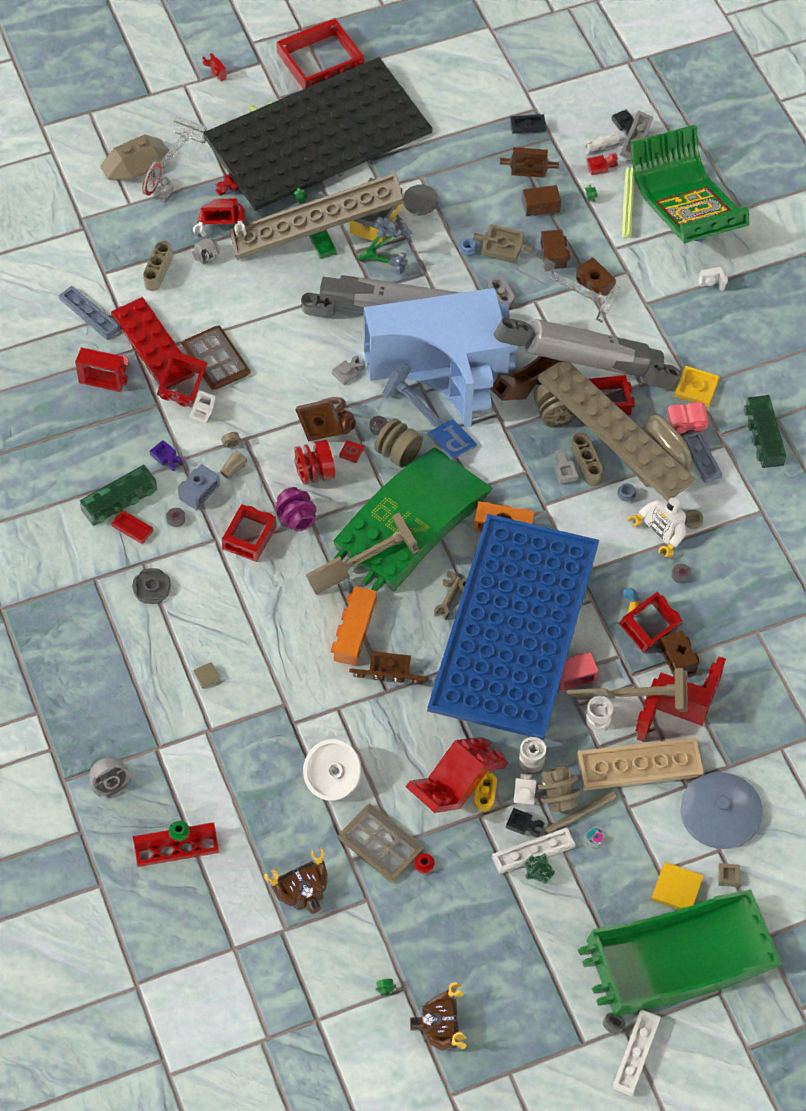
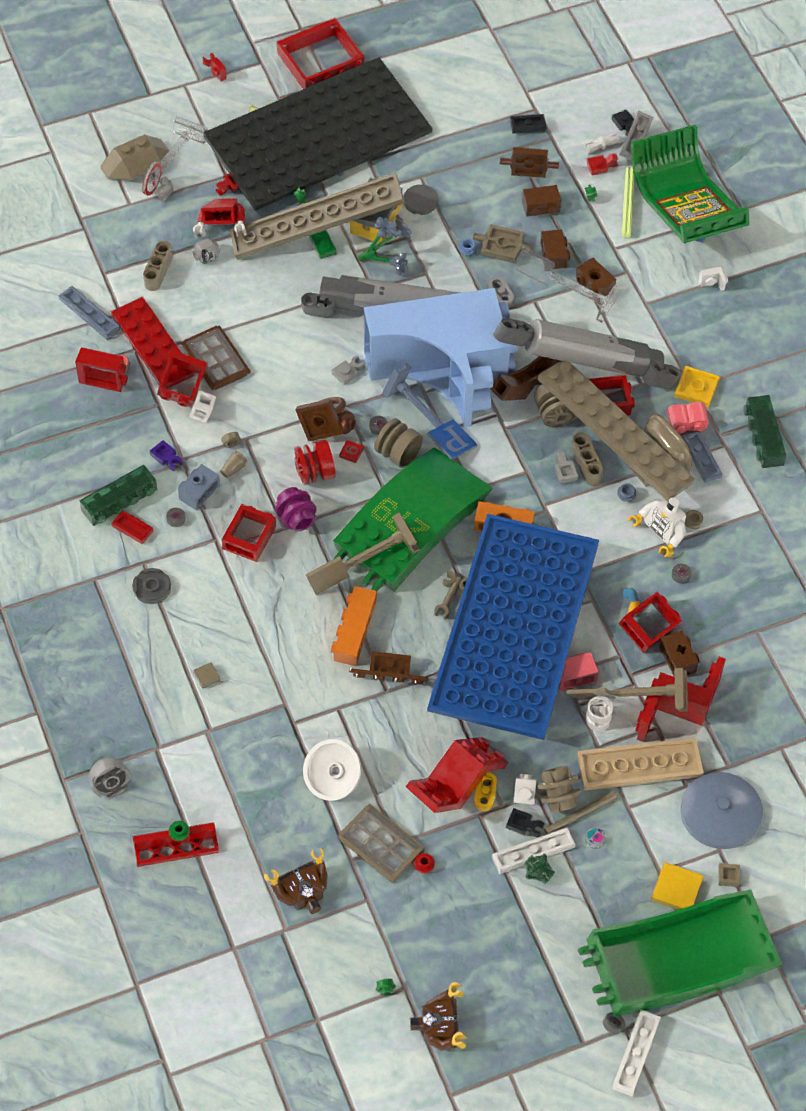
white wheel [519,737,546,773] -> none

